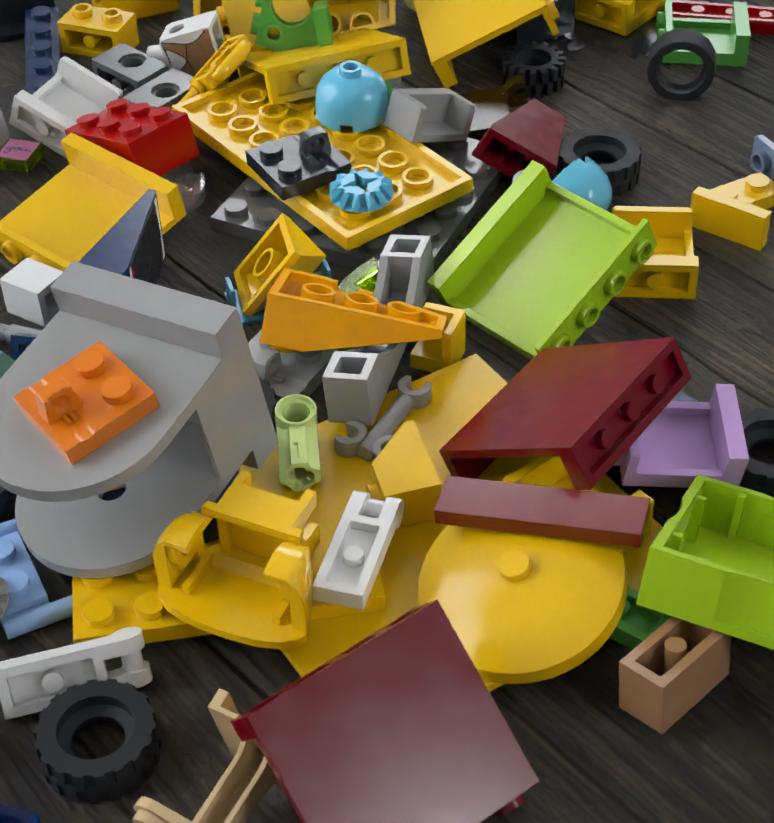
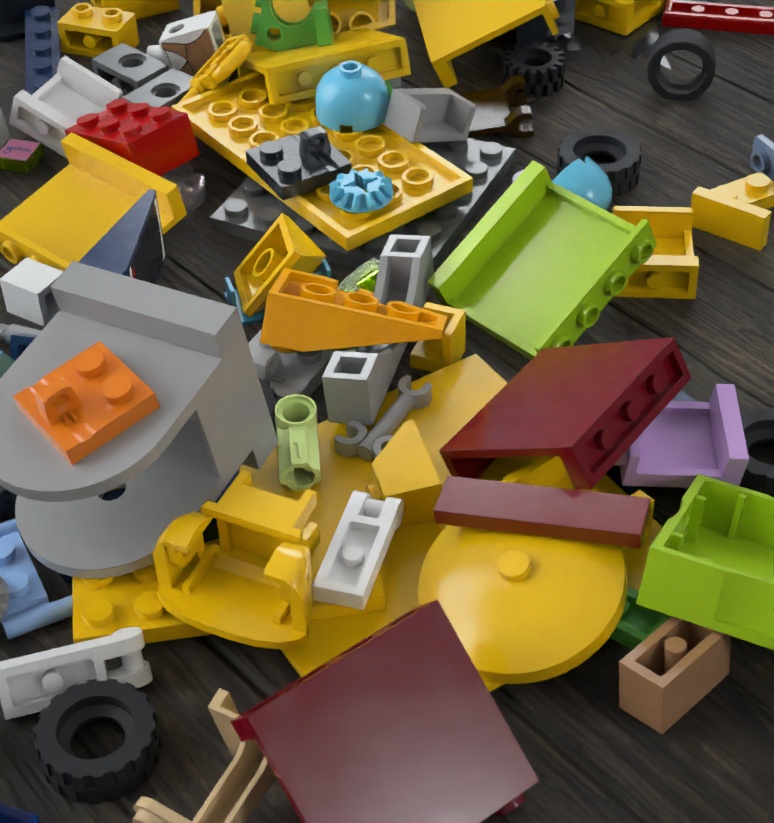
dark red slope [472,99,566,178] -> none
bright green panel [656,0,751,67] -> none

